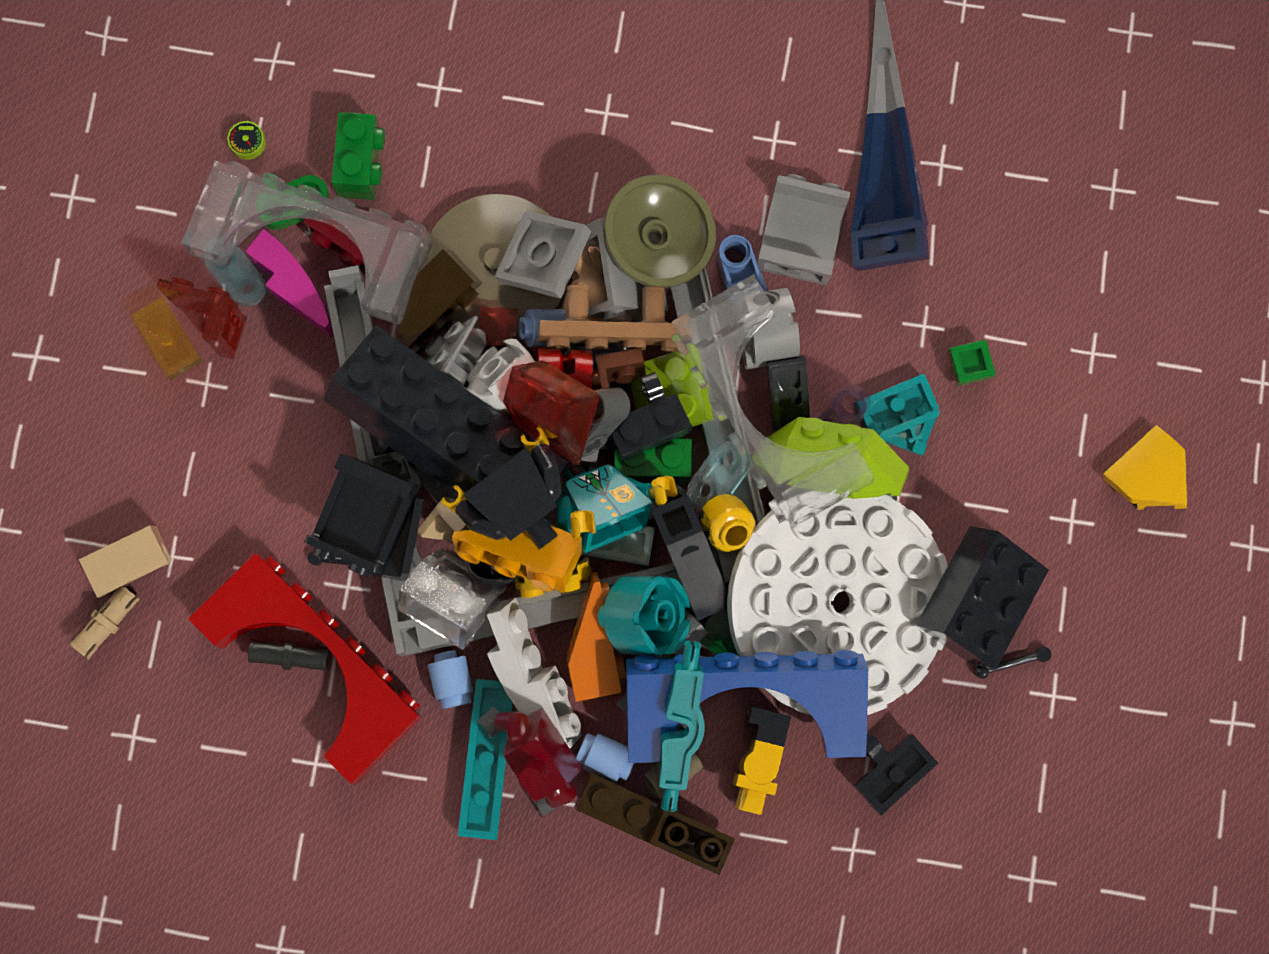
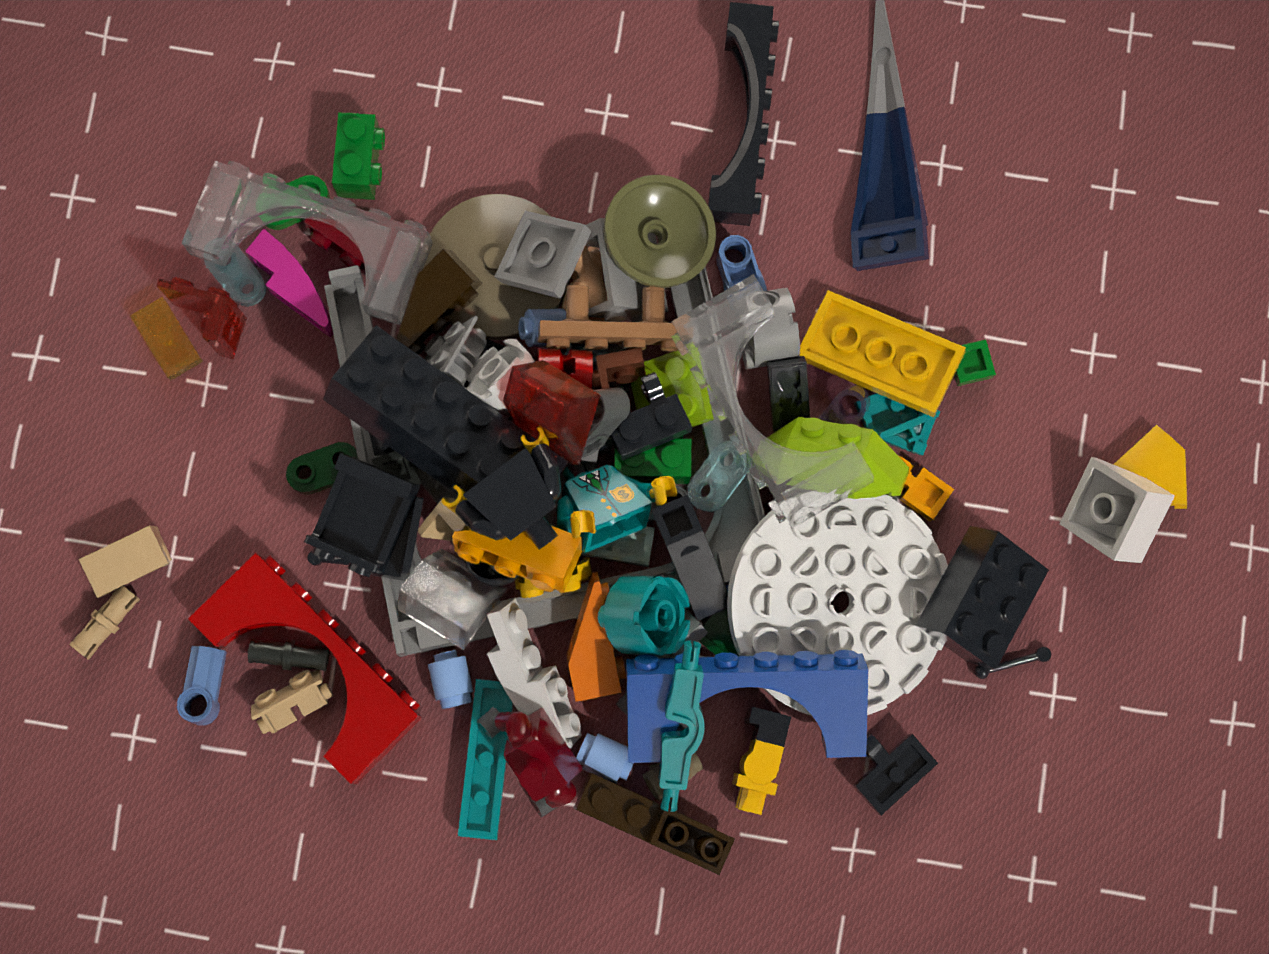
tile [227,121,266,160] -> none
clear red plate [479,305,518,346] -> none
yellow head [699,494,756,552] -> none
light grey panel [757,174,851,286] -> none
none -> medium blue piece [177,646,227,726]
none -> tan hinge [251,670,333,734]
none -> dark green plate [286,442,358,495]
none -> black arch [708,2,779,226]
none -> yellow plate [800,290,966,417]
none -> light orange plate [898,455,954,522]
none -> white slope [1060,457,1175,563]

